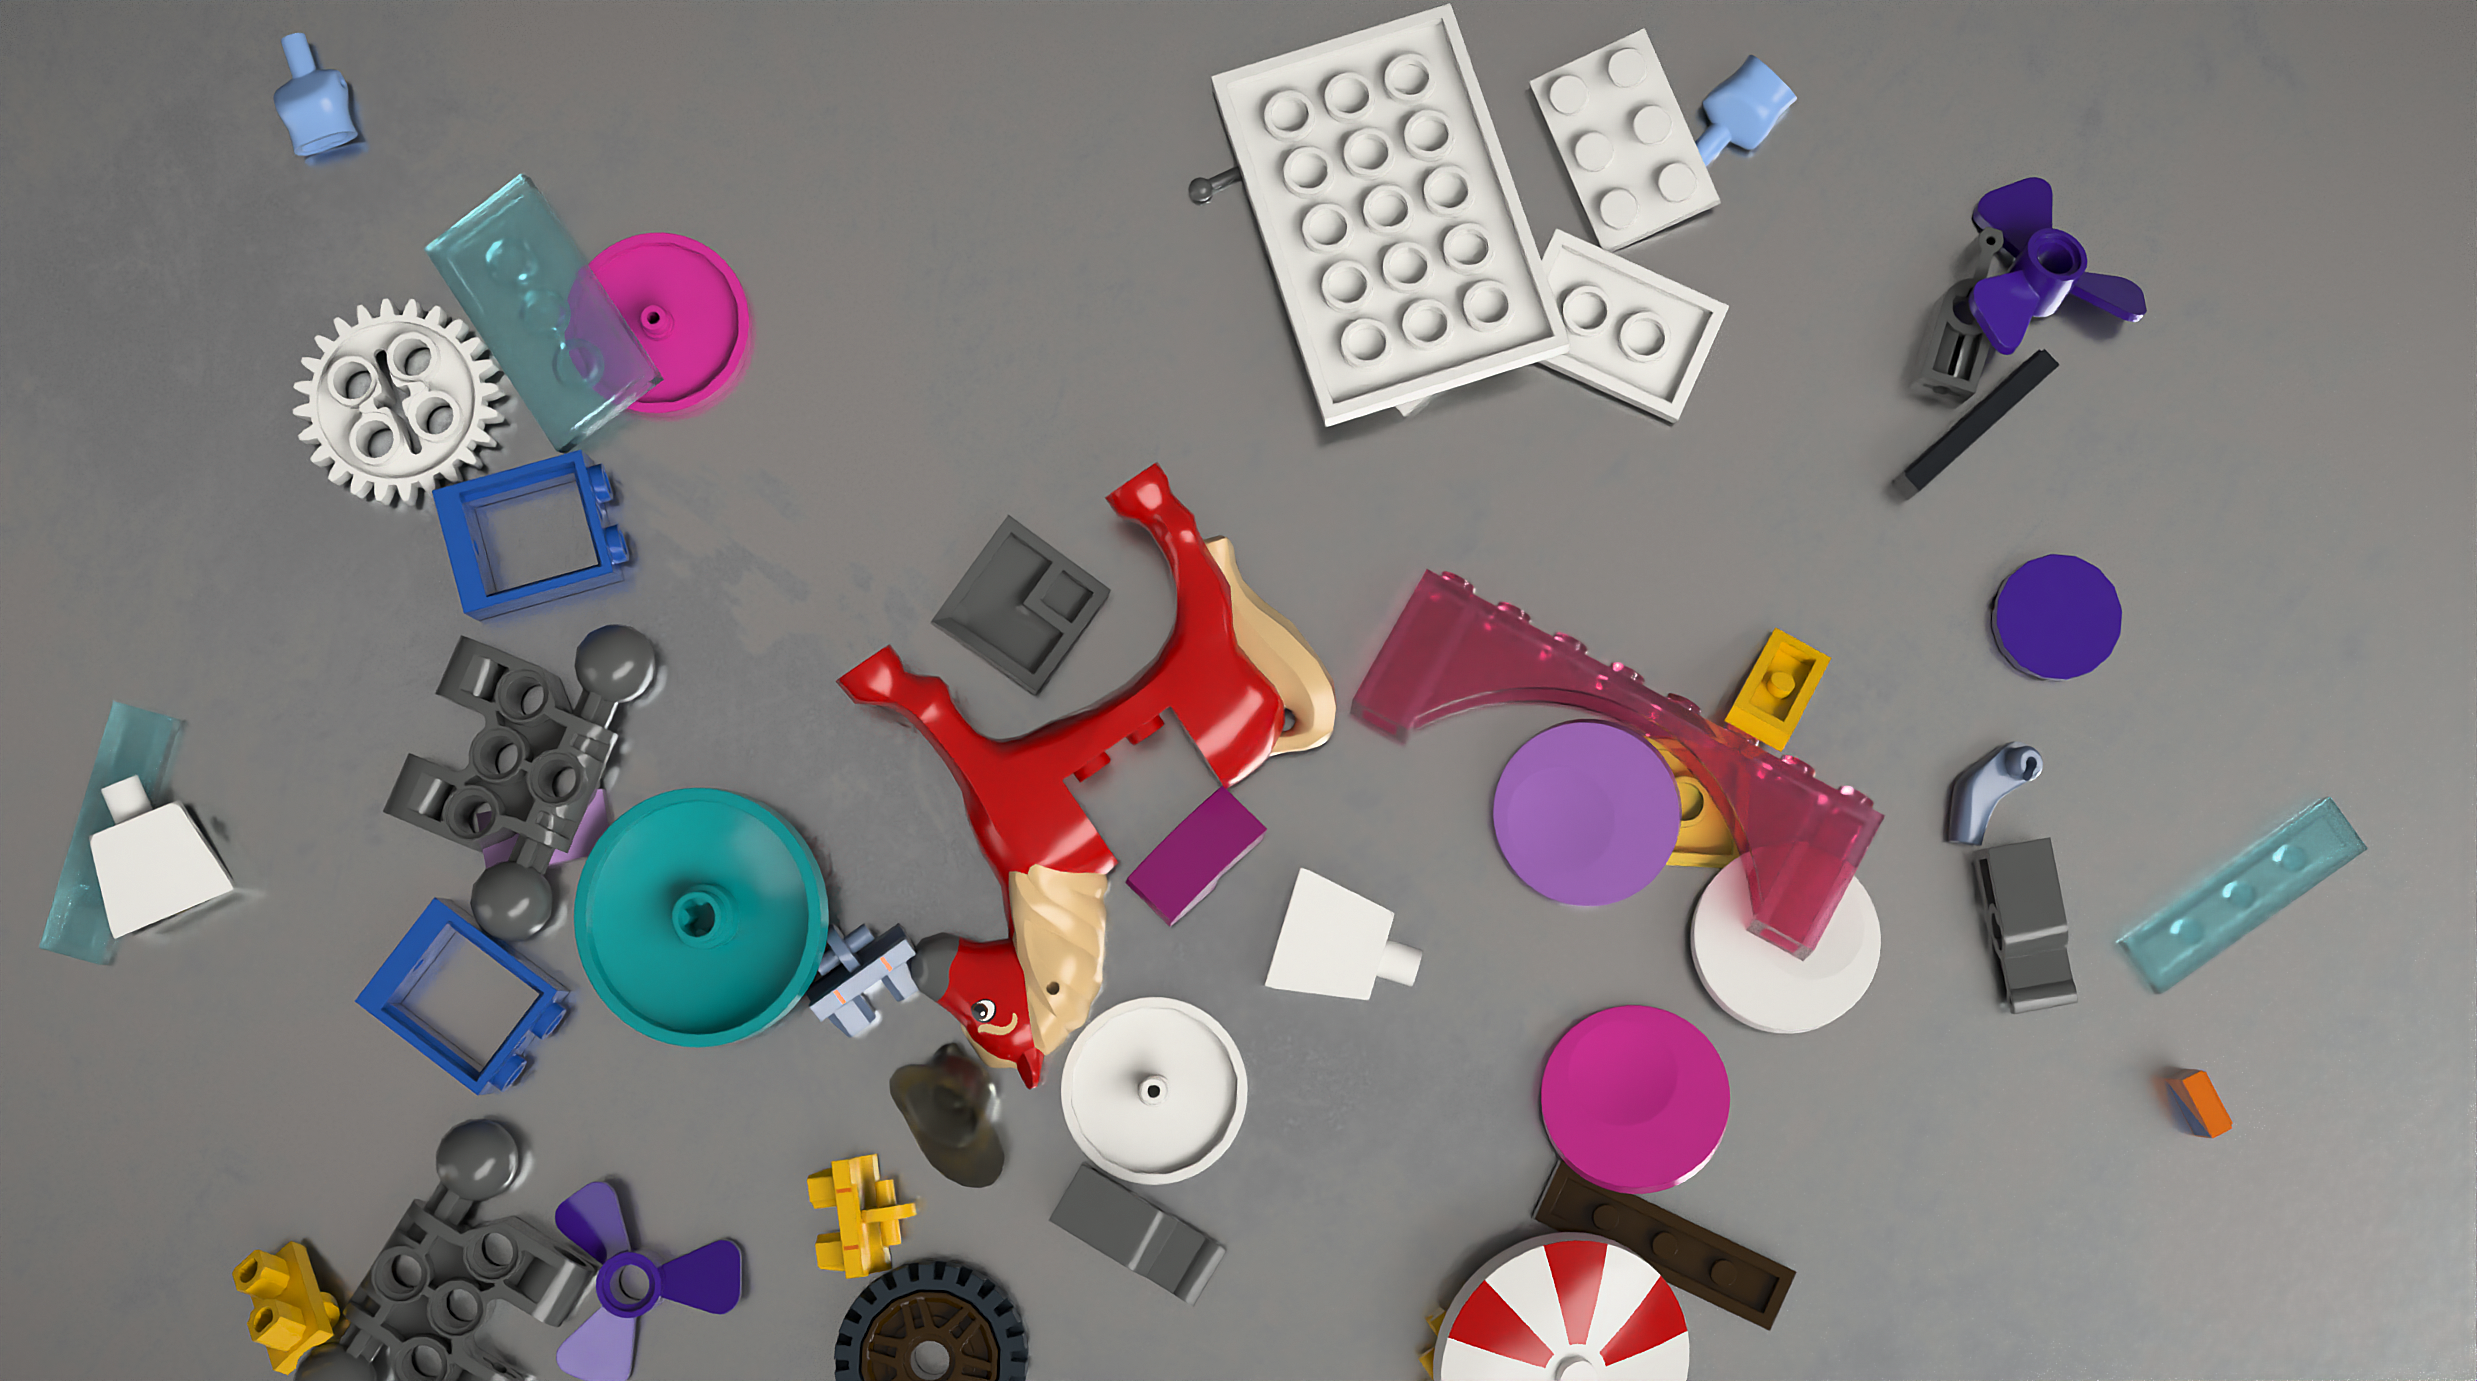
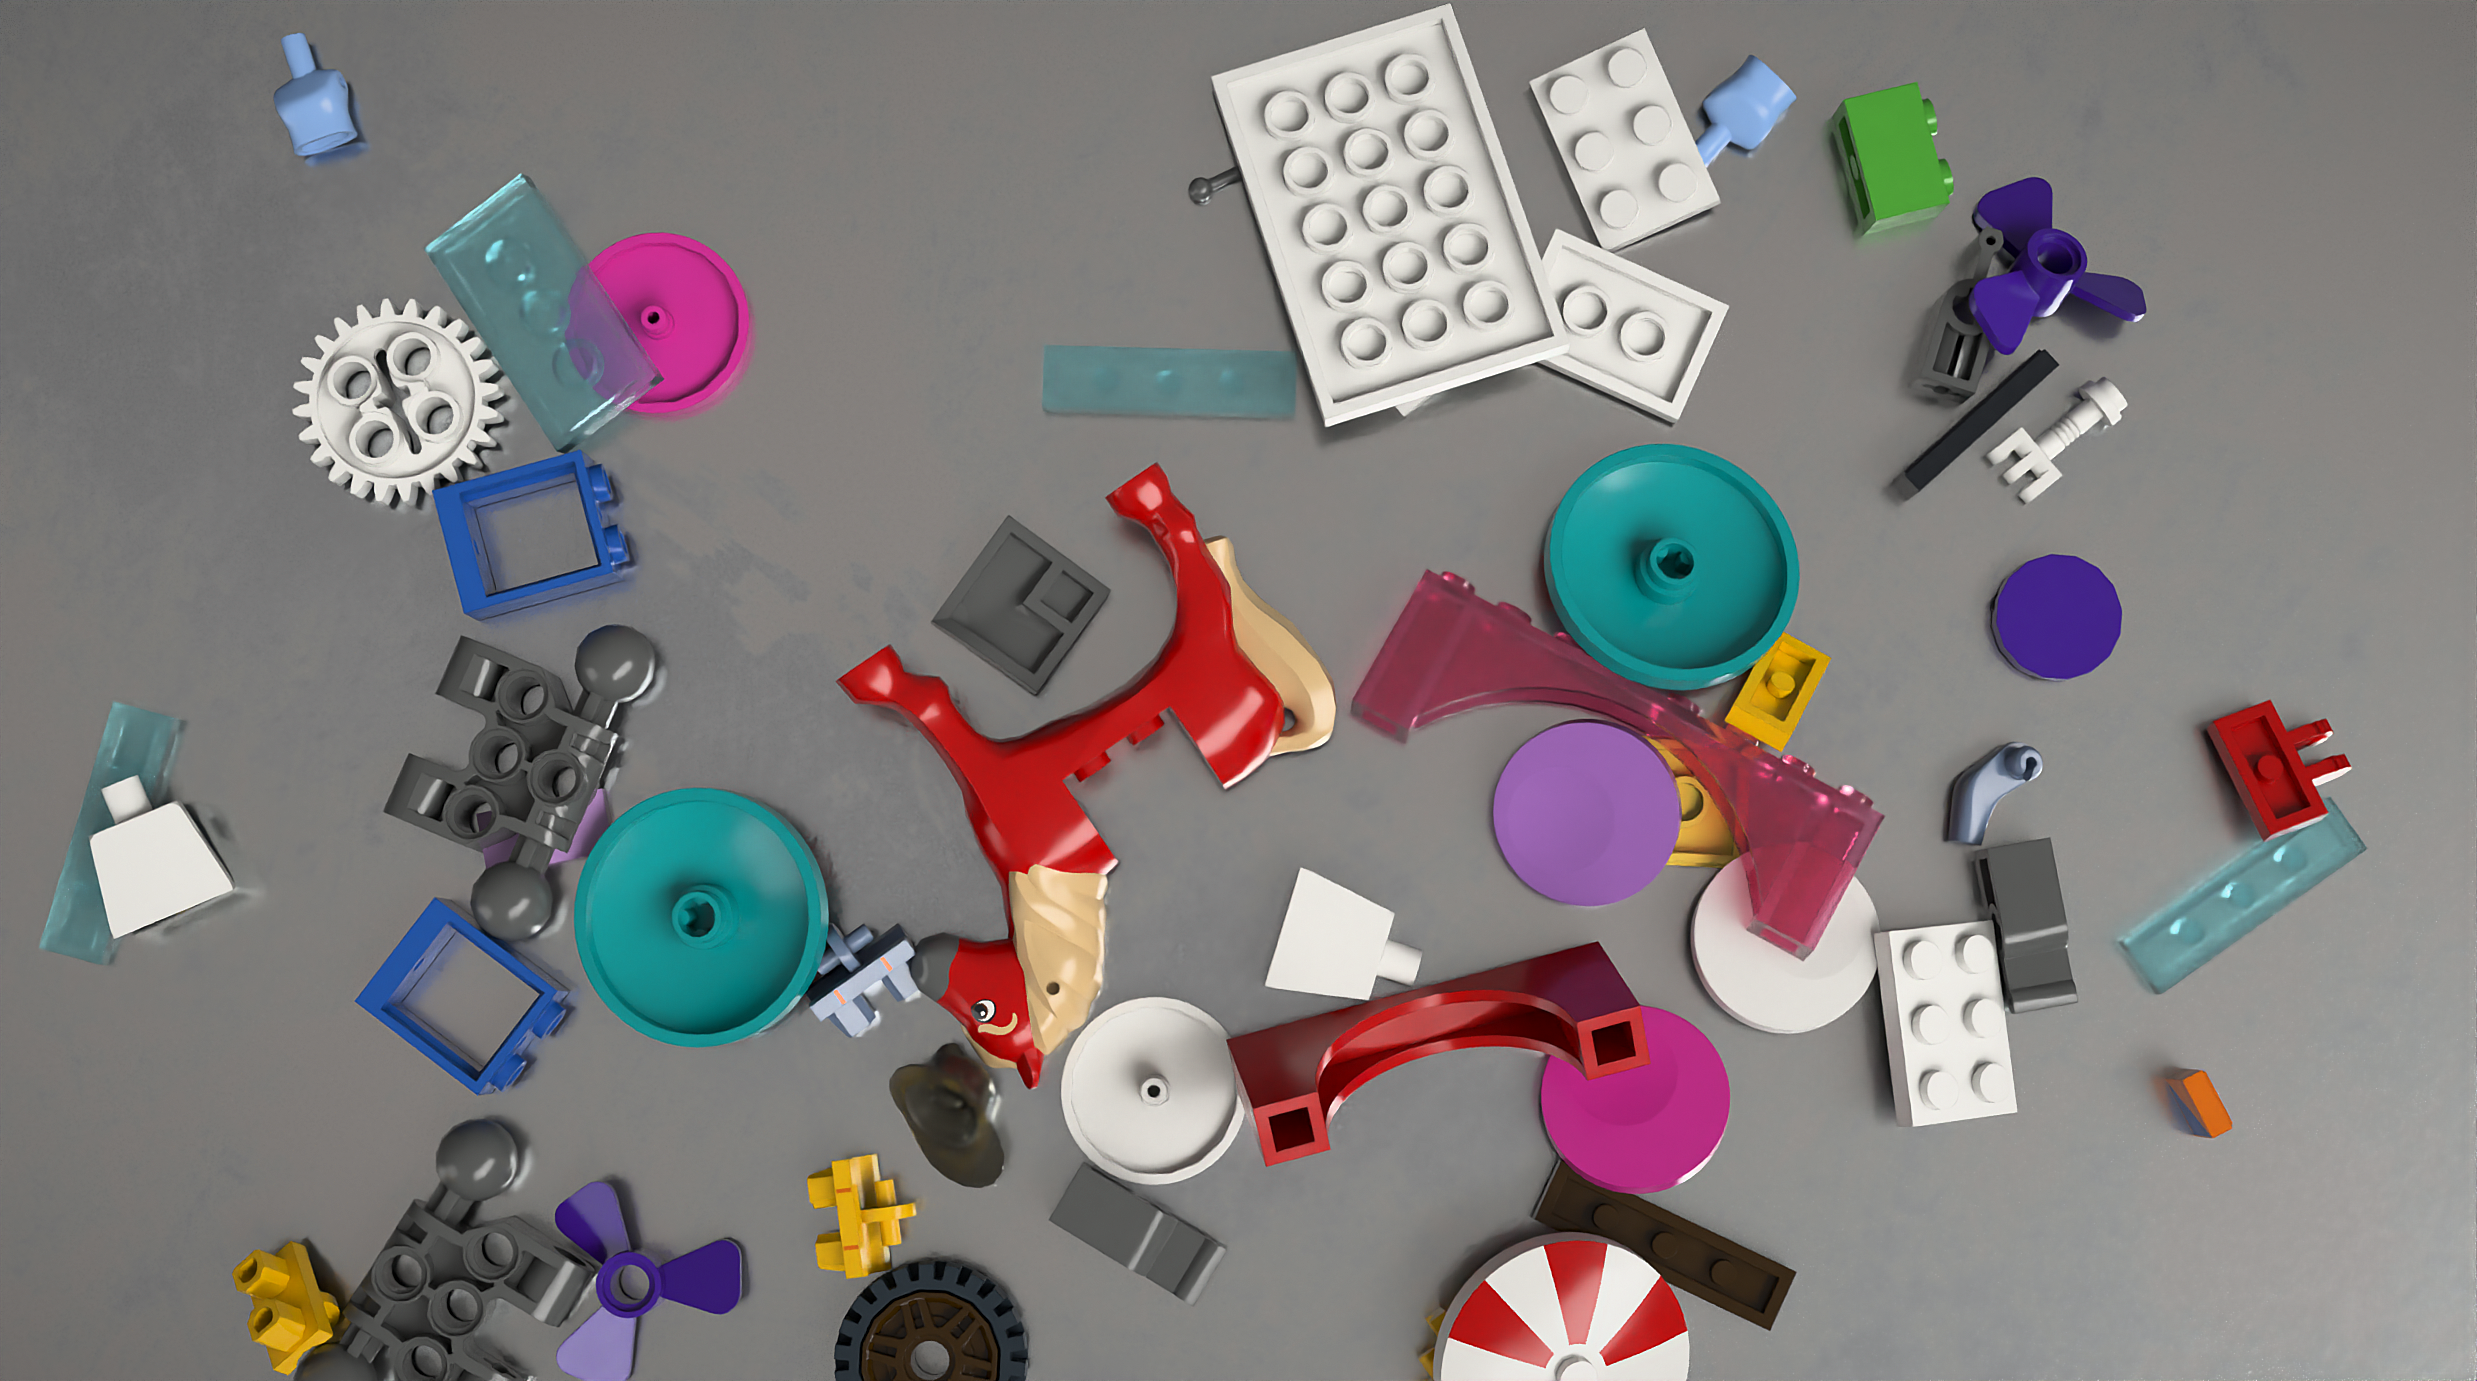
magenta slope [1125,786,1267,927] -> none
none -> clear light blue tile [1042,345,1297,418]
none -> red arch [1226,941,1651,1167]
none -> teal dish [1544,444,1800,690]
none -> bright green brick [1833,82,1954,234]
none -> white plate [1873,920,2017,1127]
none -> white hinge [1986,377,2128,504]
none -> red hinge [2207,699,2352,842]

